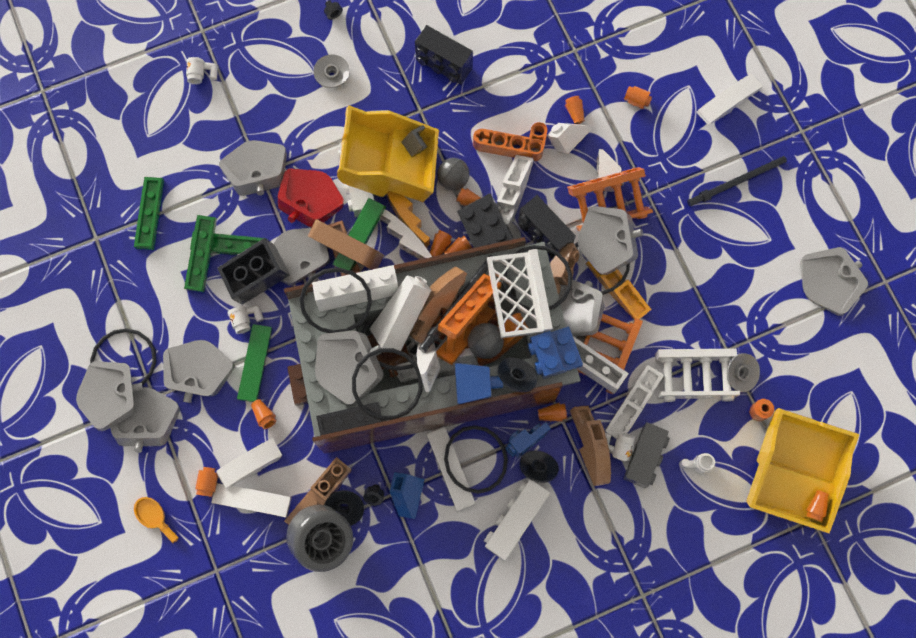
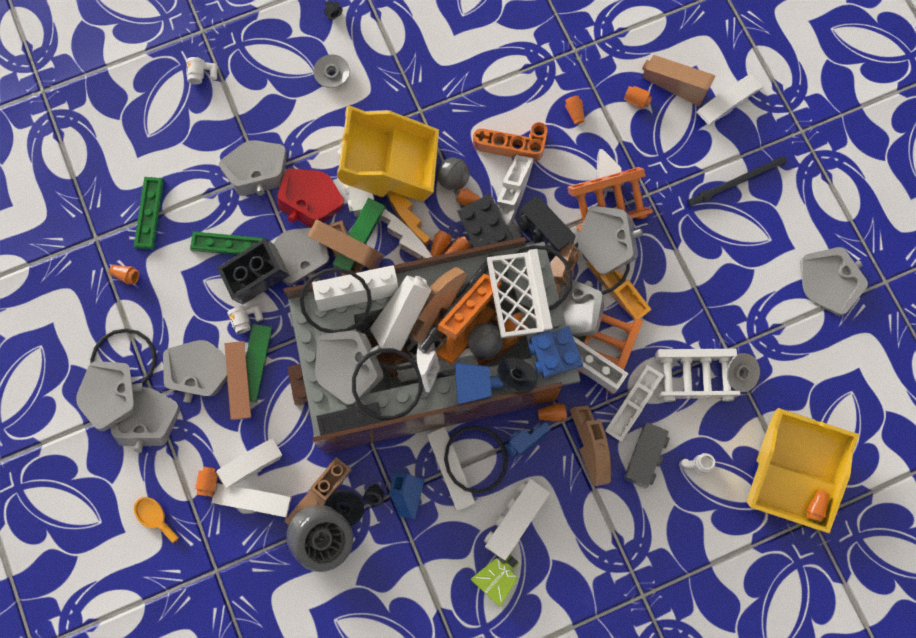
green tile [184,215,217,292] -> none
orange cone [251,399,277,429] -> none
dark grey panel [402,125,427,157] -> none
black brick [415,25,473,85] -> none
black dish [519,451,559,483] -> none
white slope [547,123,592,154] -> none
white piece [605,432,635,461] -> none
orange brick [749,399,774,421] -> none
none -> orange cone [109,265,140,285]
none -> nougat tile [224,341,251,421]
none -> lime torso [470,555,519,607]
none -> medium nougat slope [642,55,716,107]

